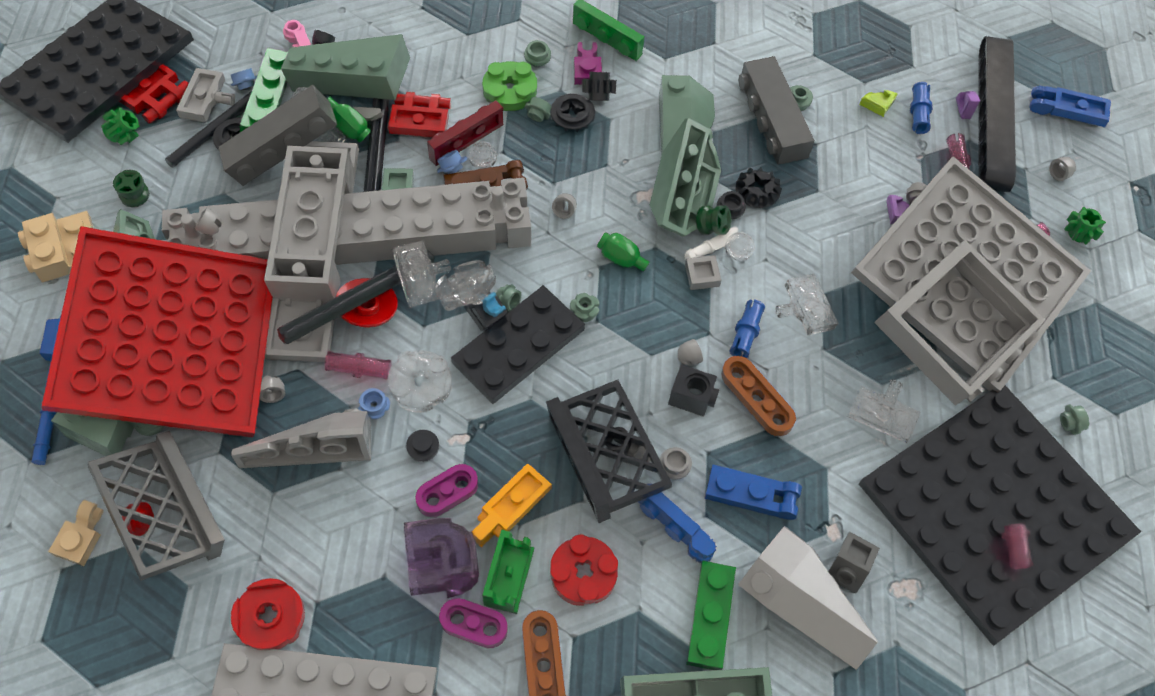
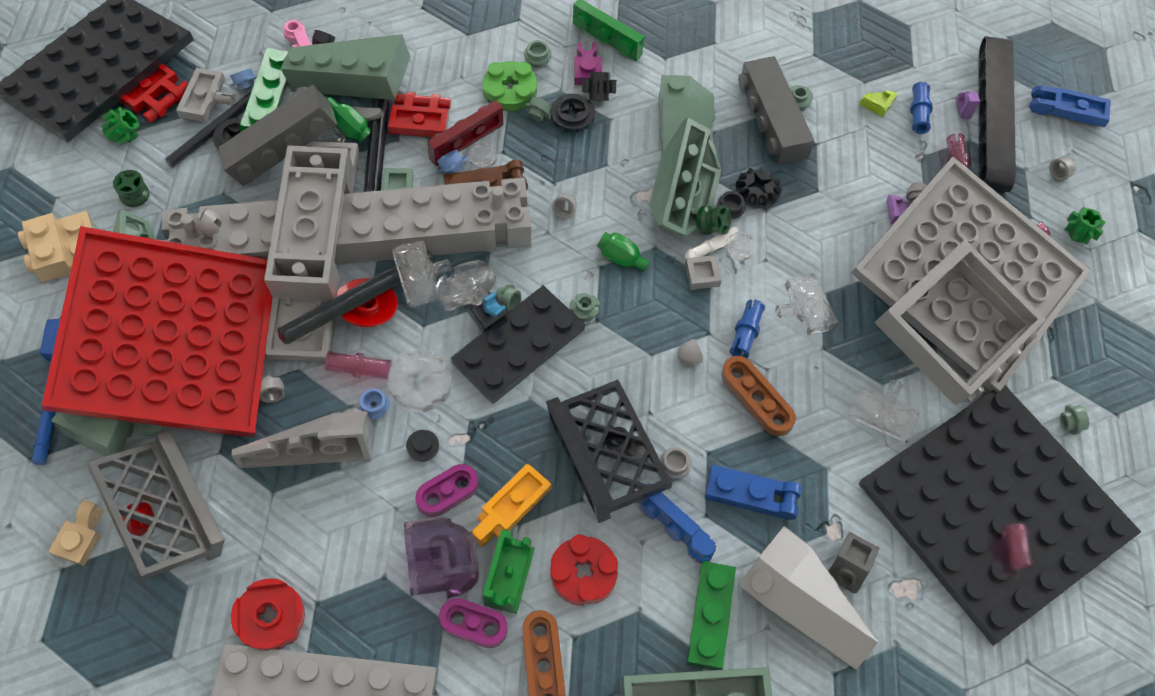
black brick [668,364,719,417] -> none

